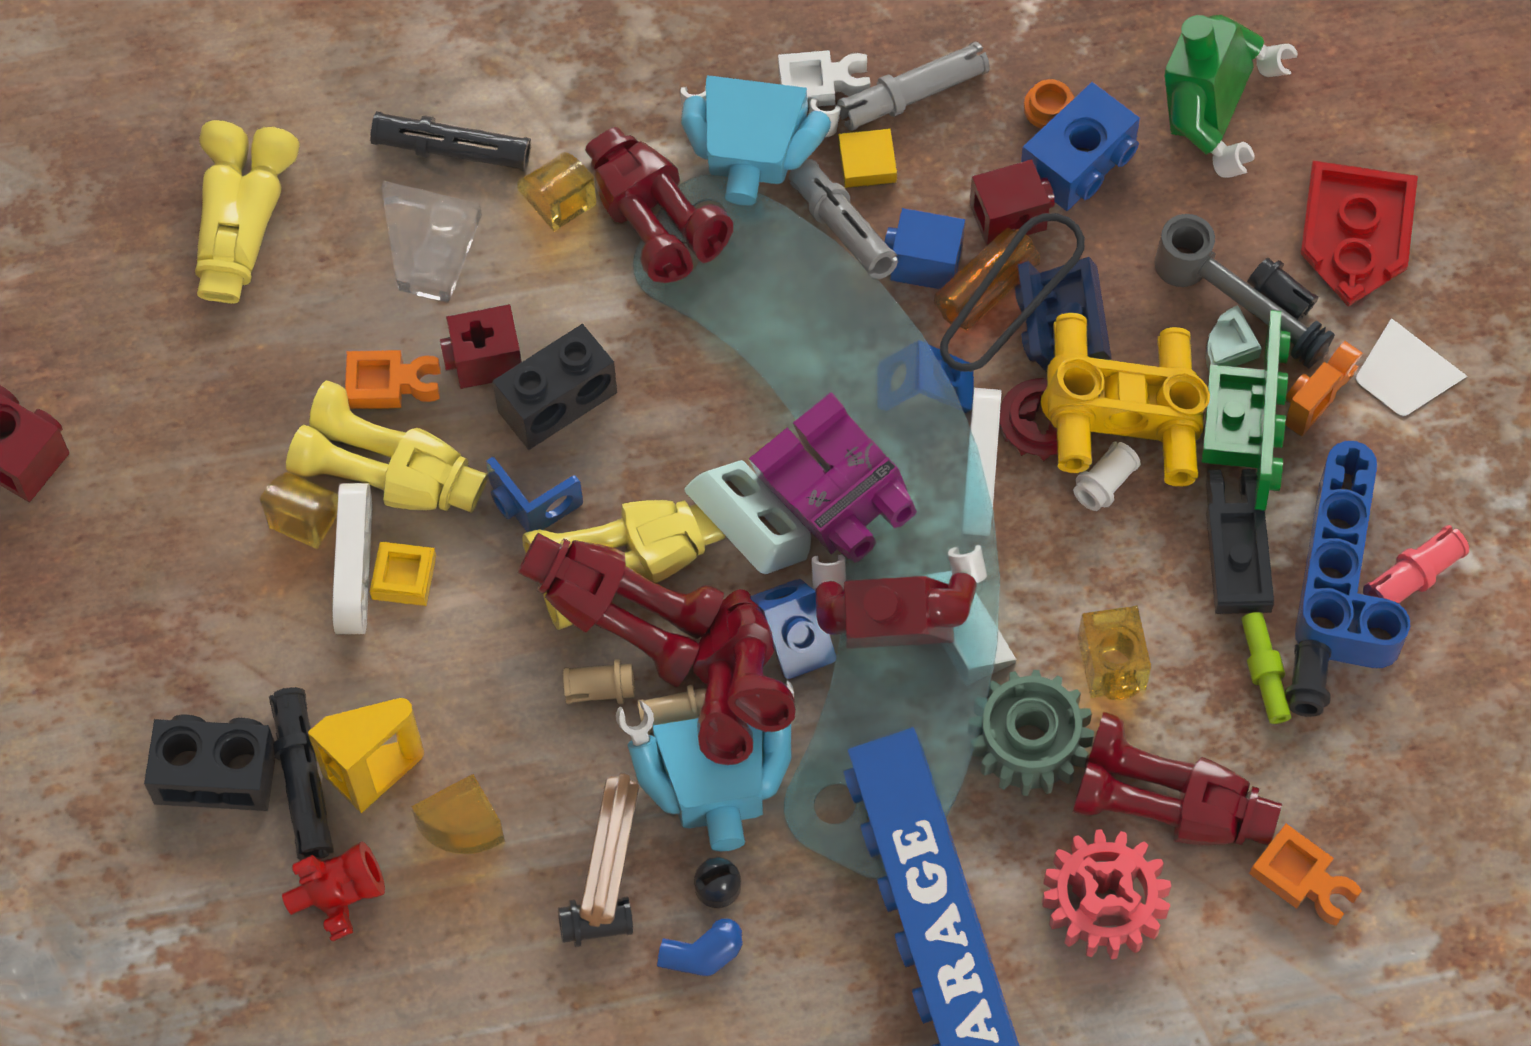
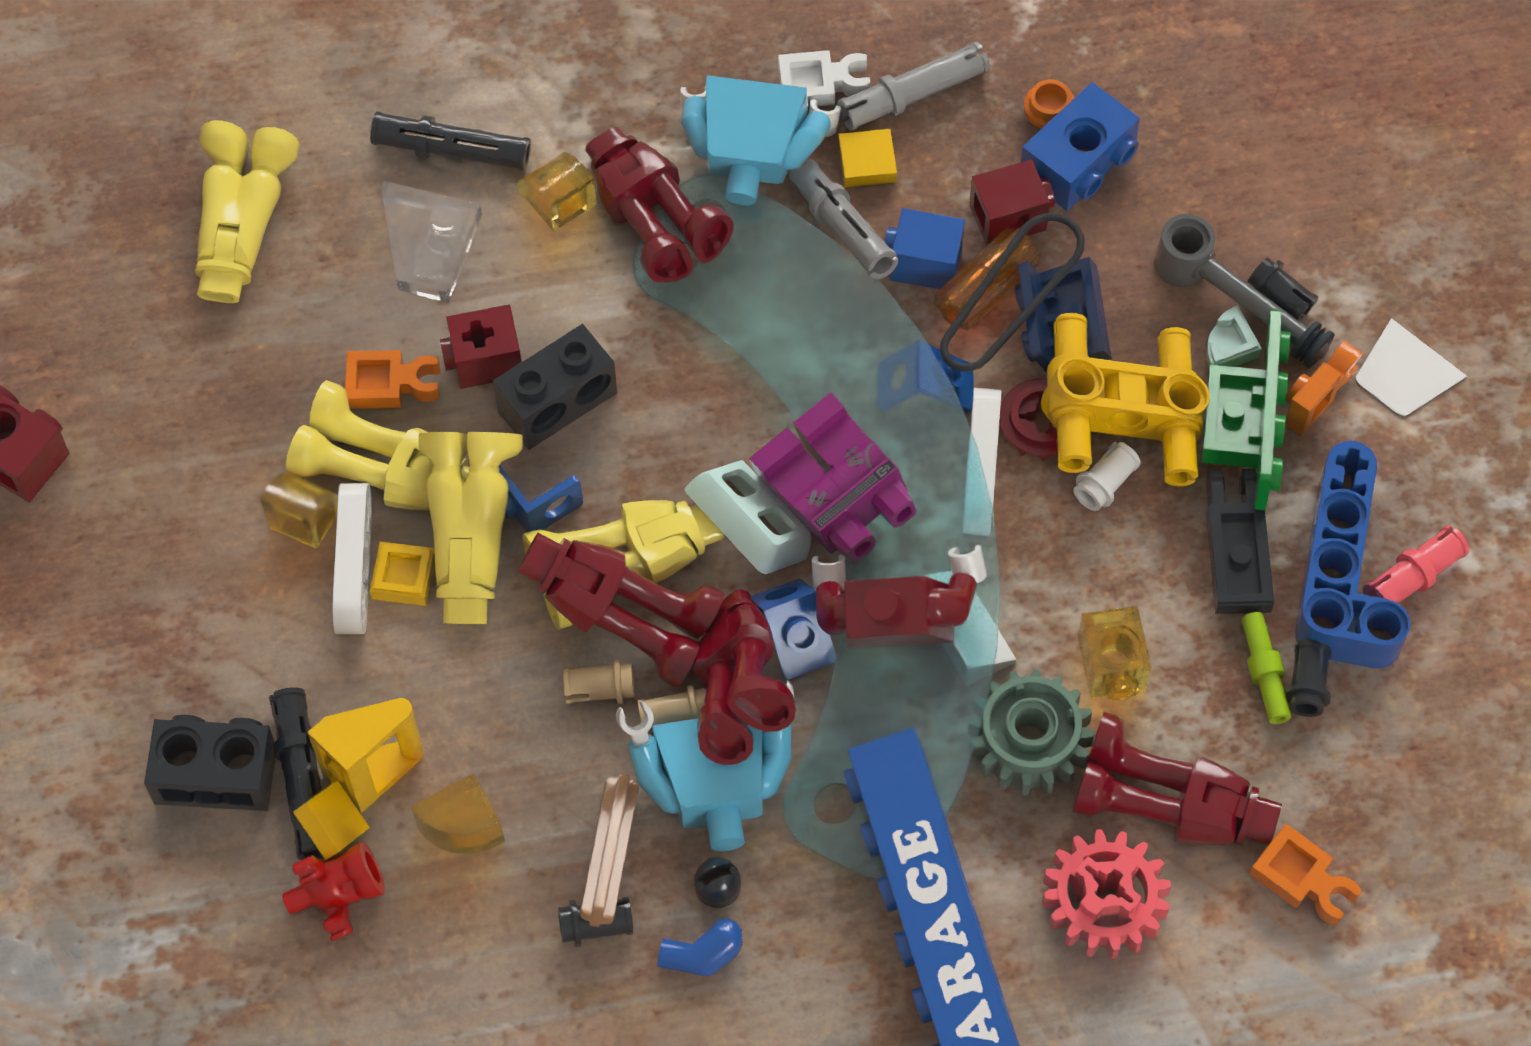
green torso [1164,15,1297,178] -> none
red tile [1300,161,1418,307] -> none
none -> yellow tile [293,780,370,860]
none -> light yellow piece [418,432,523,624]

